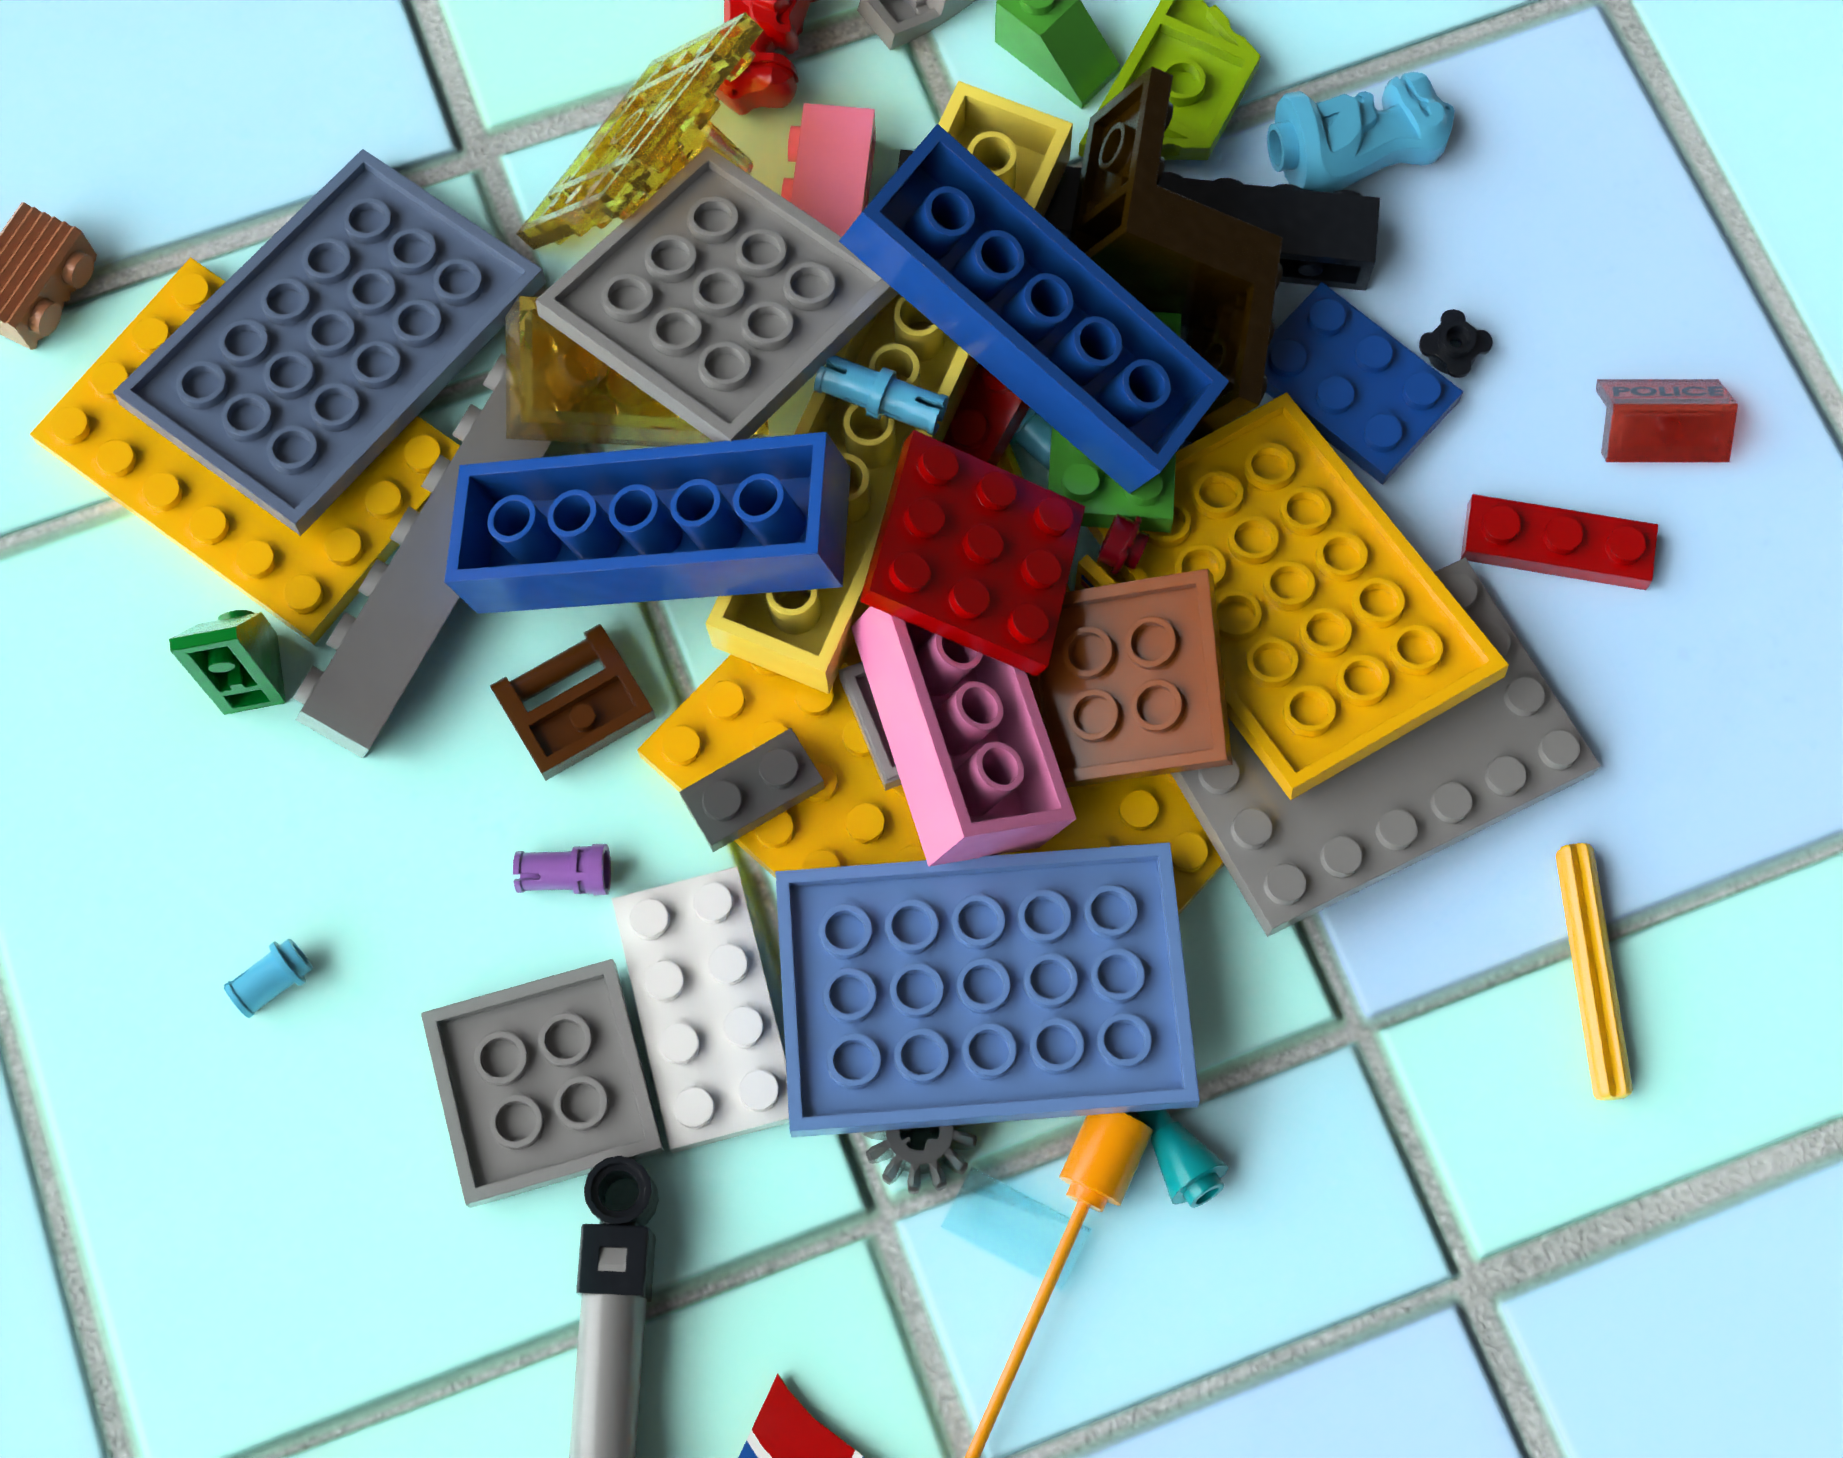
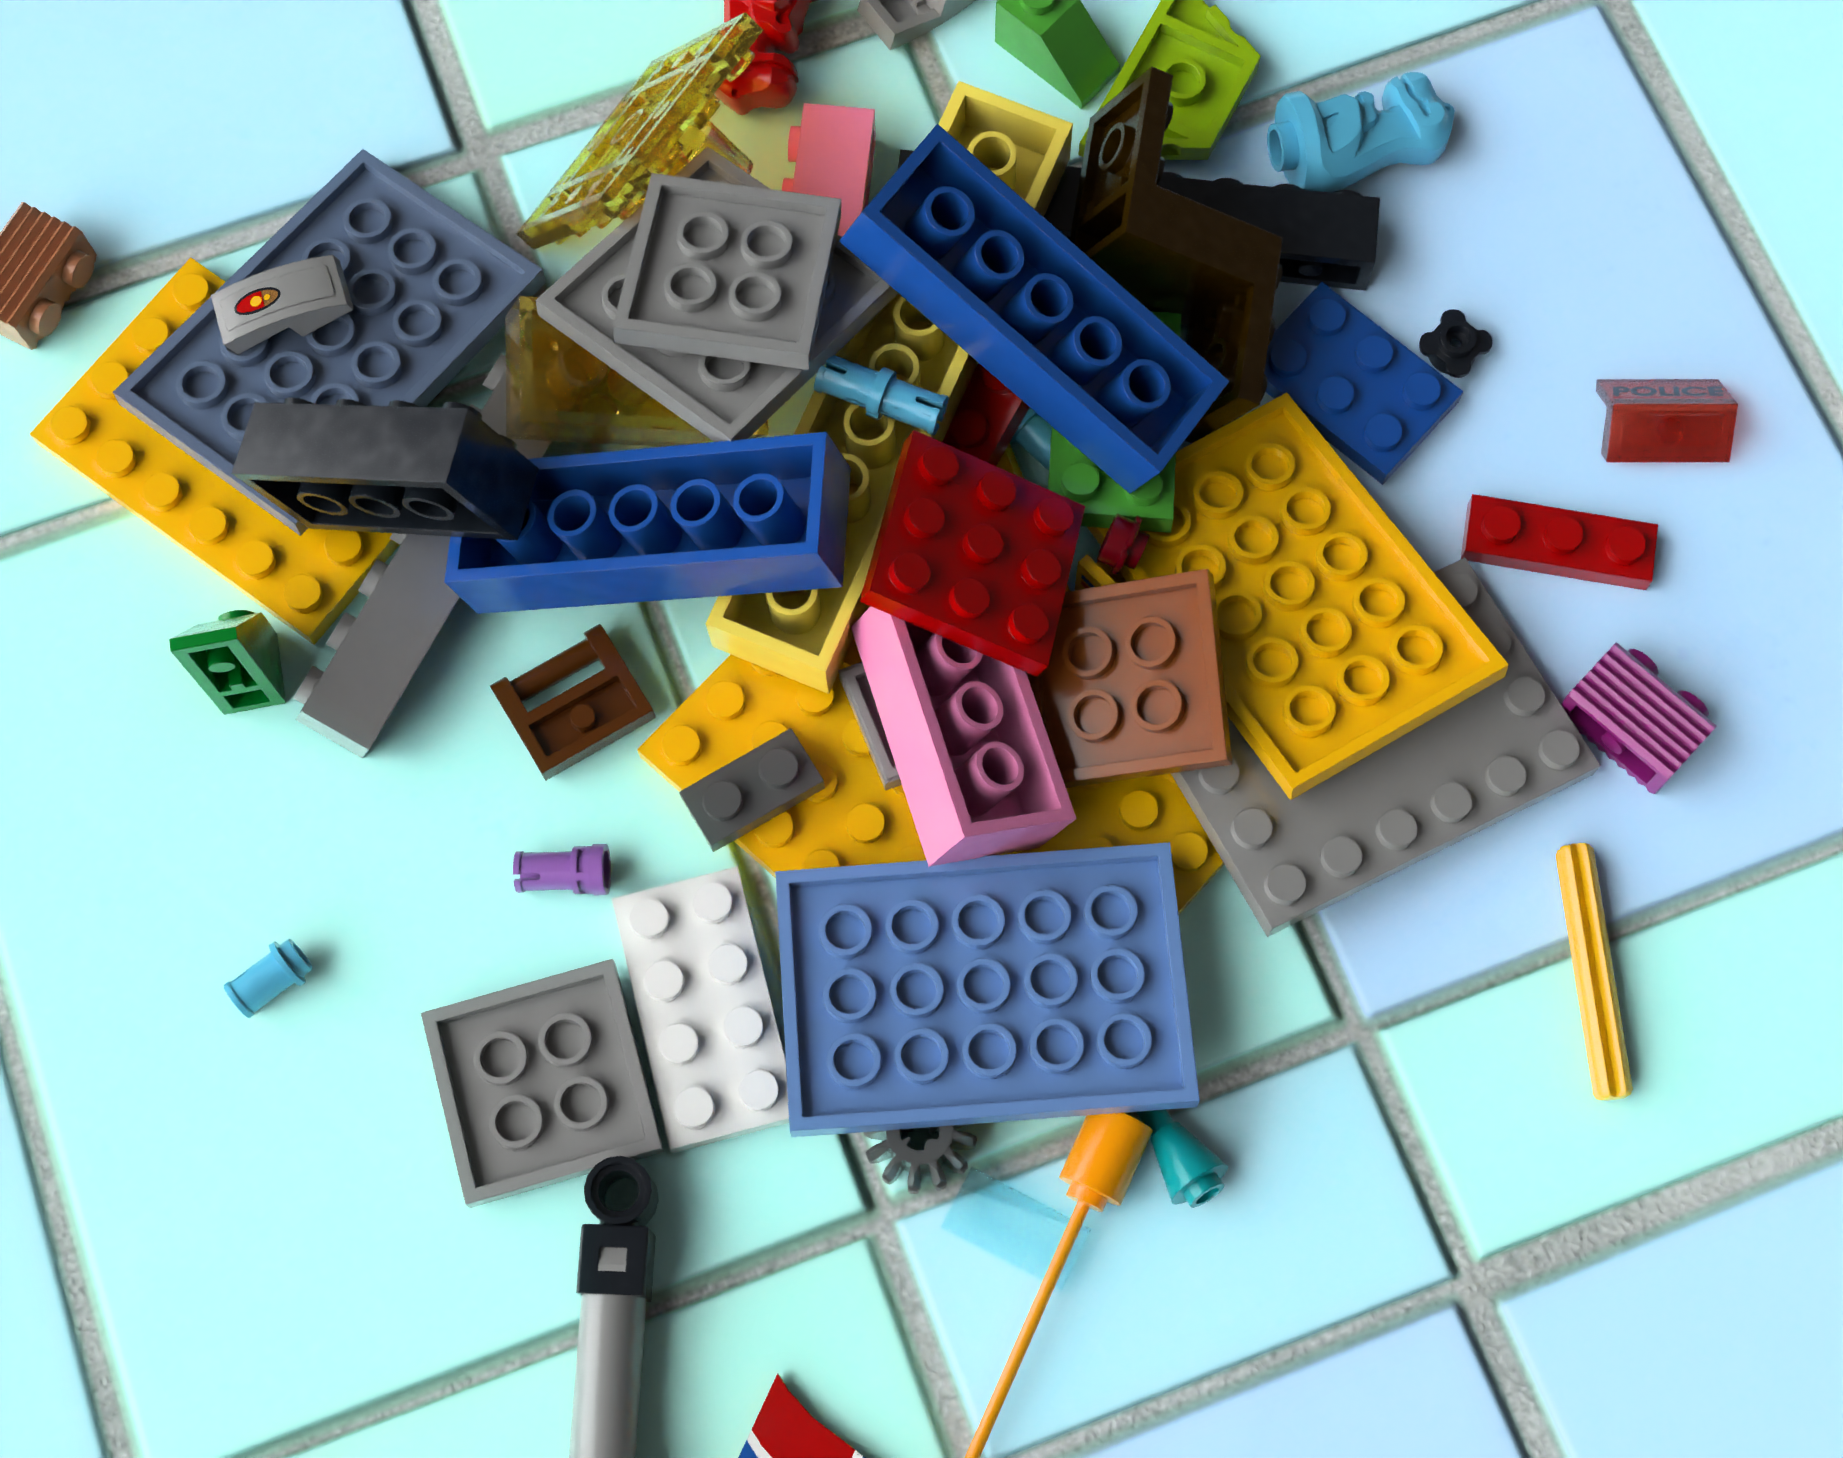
none -> light grey slope [211,255,354,355]
none -> black brick [231,397,539,540]
none -> light grey plate [613,173,841,370]
none -> magenta brick [1561,642,1717,794]

